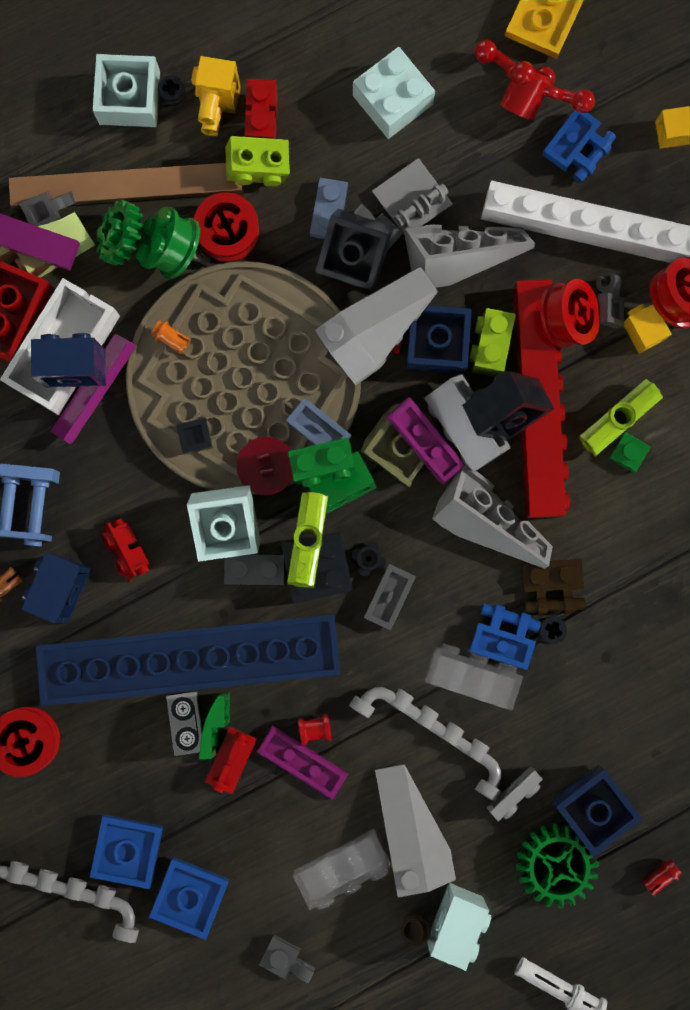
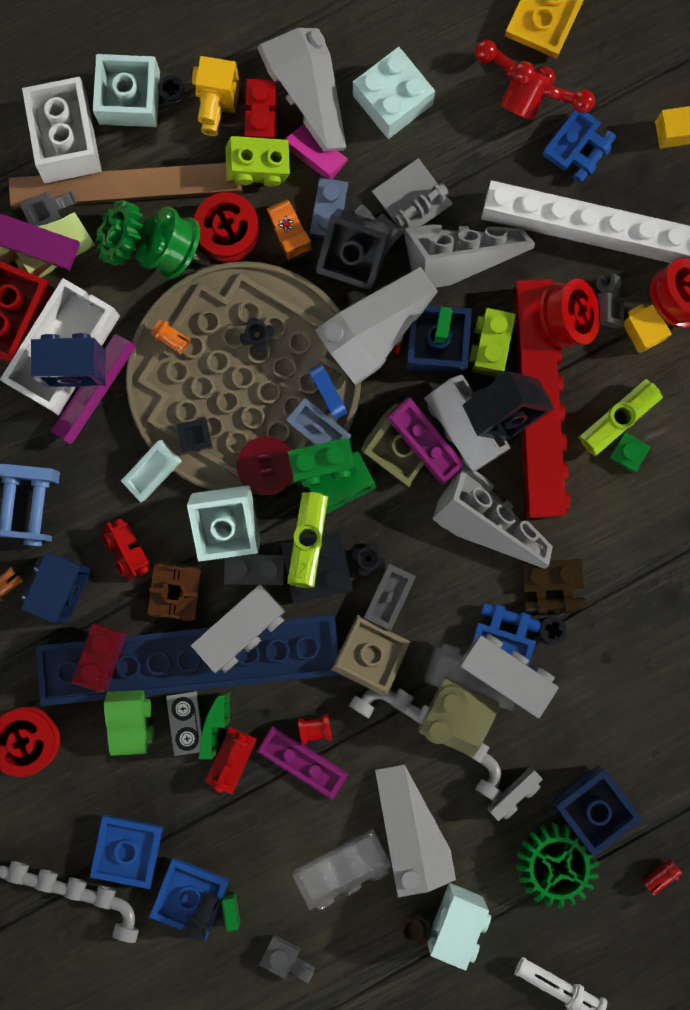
none -> white brick [22,76,102,184]
none -> dark red brick [72,623,128,693]
none -> bright green brick [104,690,154,756]
none -> light aqua tile [121,440,182,502]
none -> reddish brown piece [147,563,201,621]
none -> black pin [181,890,222,942]
none -> light grey brick [191,584,285,673]
none -> green tile [221,892,241,932]
none -> black plate [240,318,274,352]
none -> light grey wedge [257,28,347,152]
none -> orange leg [266,199,312,260]
none -> dark pink slope [286,124,348,180]
none -> blue beam [308,364,347,420]
none -> dark tan plate [331,615,411,696]
none -> olive slope [418,676,500,757]
none -> green tile [434,307,453,344]
none -> light grey brick [458,634,559,718]

